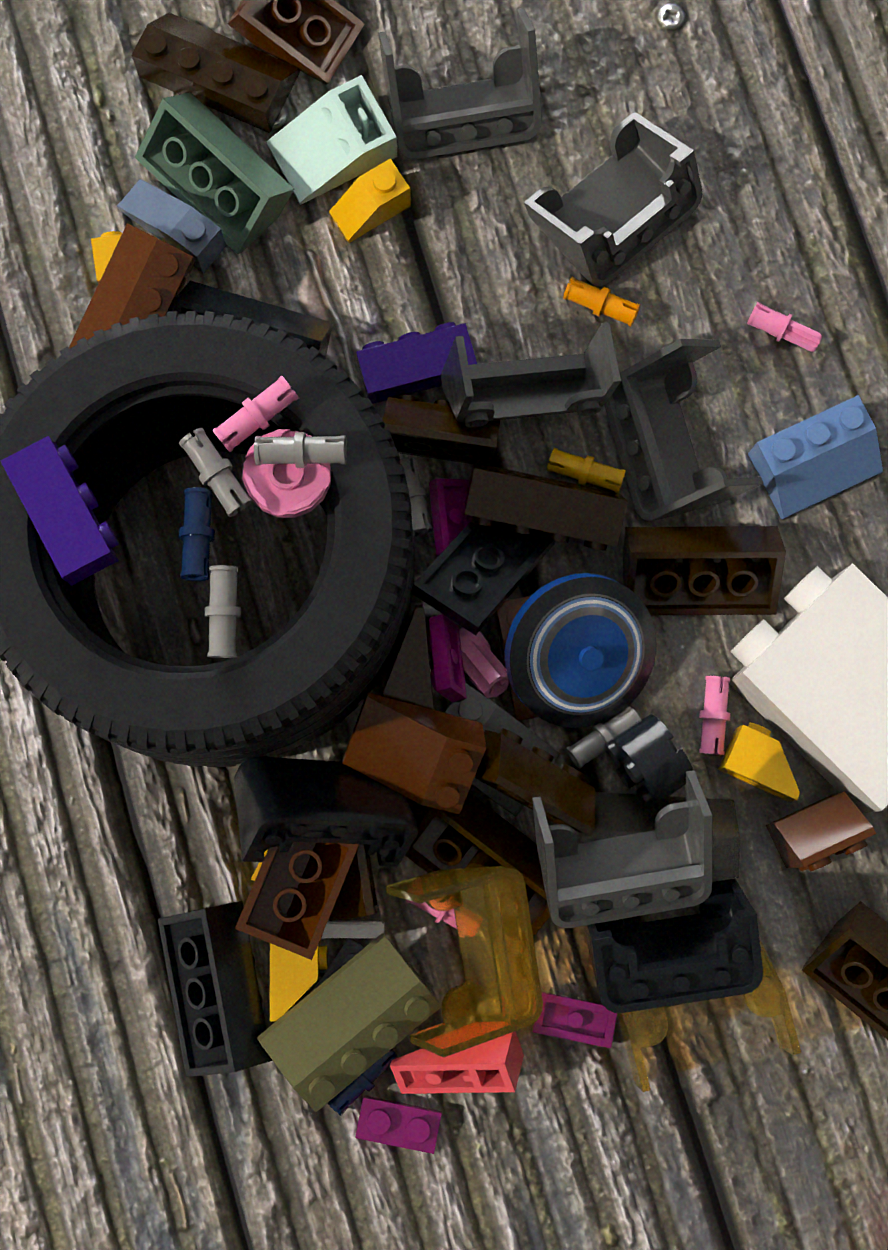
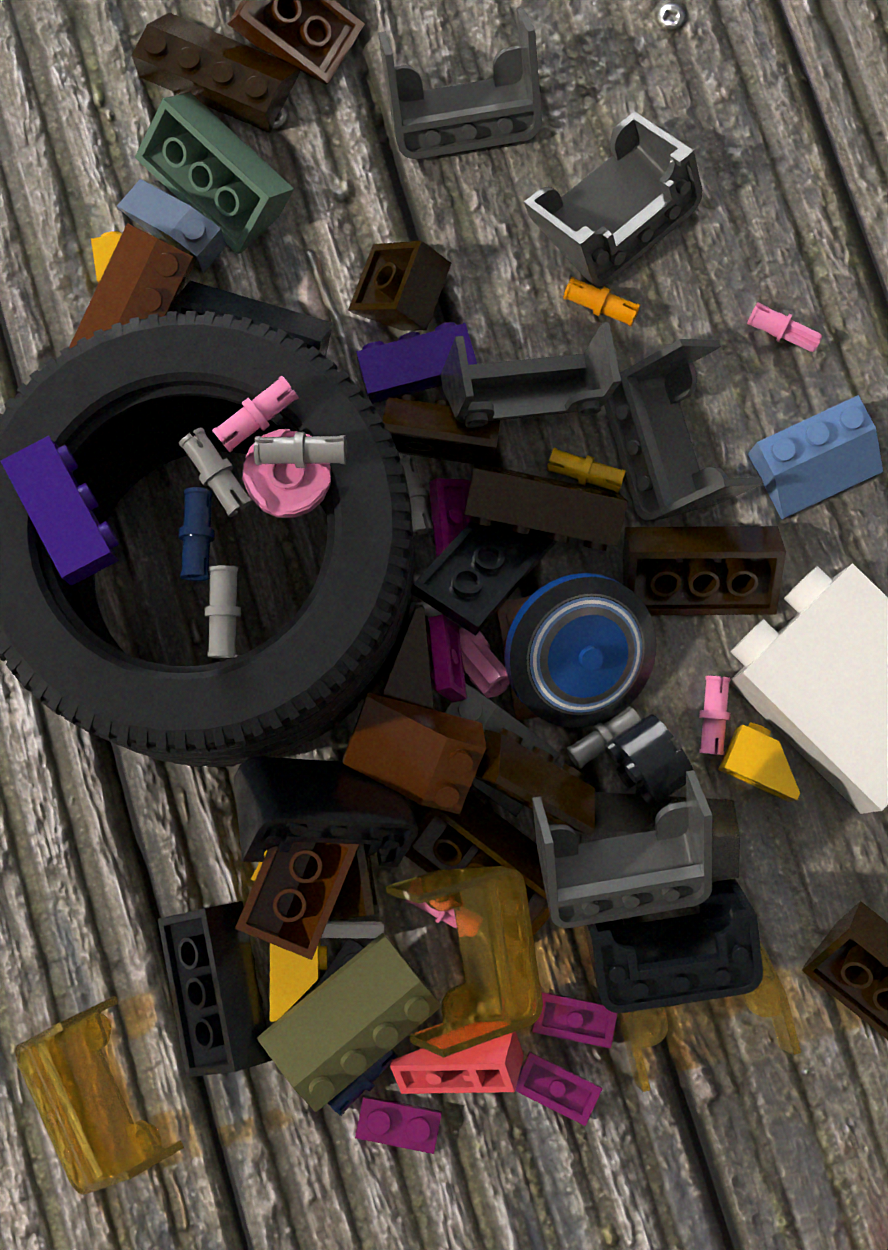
light aqua slope [266,75,397,205] -> none
yellow slope [329,158,411,243] -> none
reddish brown slope [766,791,876,872] -> none
none -> clear yellow windscreen [15,996,184,1195]
none -> dark brown slope [348,241,451,331]
none -> magenta plate [515,1051,602,1126]

